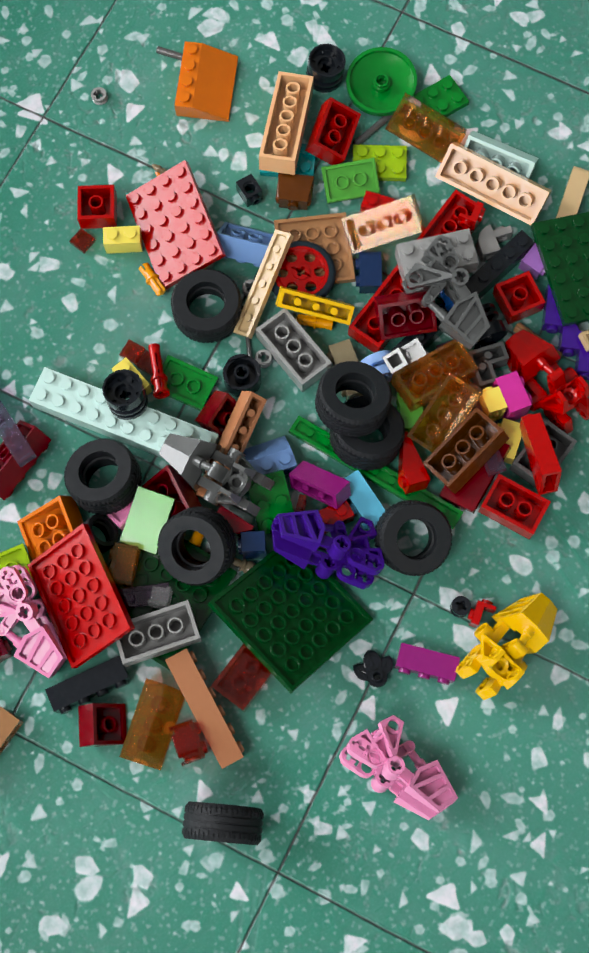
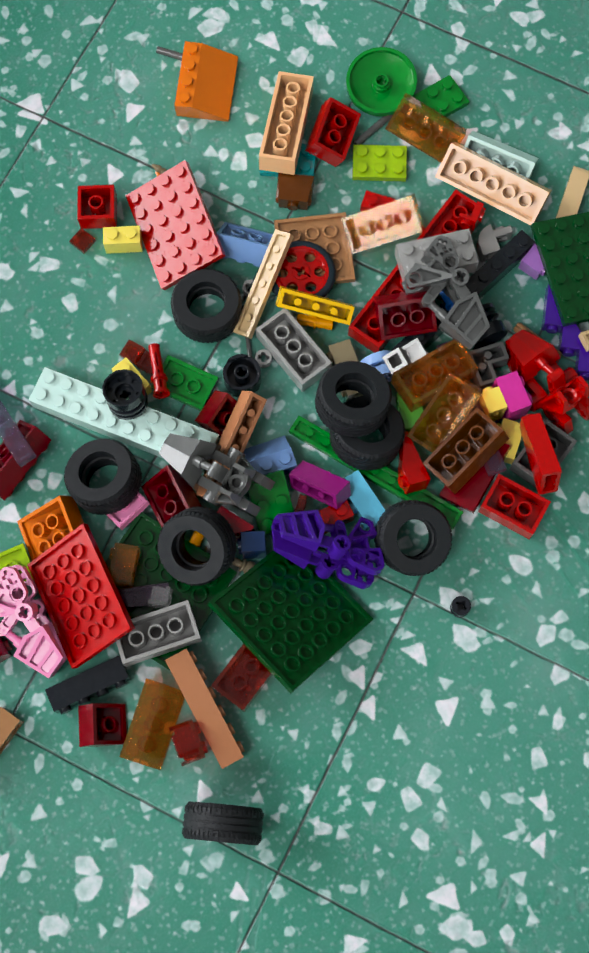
black tyre [84,514,119,553] -> none
light grey bush [91,87,108,105] -> none
tile [120,486,176,554] -> none
light orange axle [139,263,166,296] -> none
black brick [236,174,263,207] -> none
black wheel [306,43,346,93] -> none
bright green tile [321,158,381,204] -> none
bright pink piece [339,715,458,820] -> none
black plate [353,650,393,688] -> none
dark blue brick [355,252,382,293] -> none
magenta brick [395,643,460,685] -> none
yellow piece [455,592,557,700] -> none
red bracket [467,599,497,628] -> none
red brick [492,271,546,325] -> none

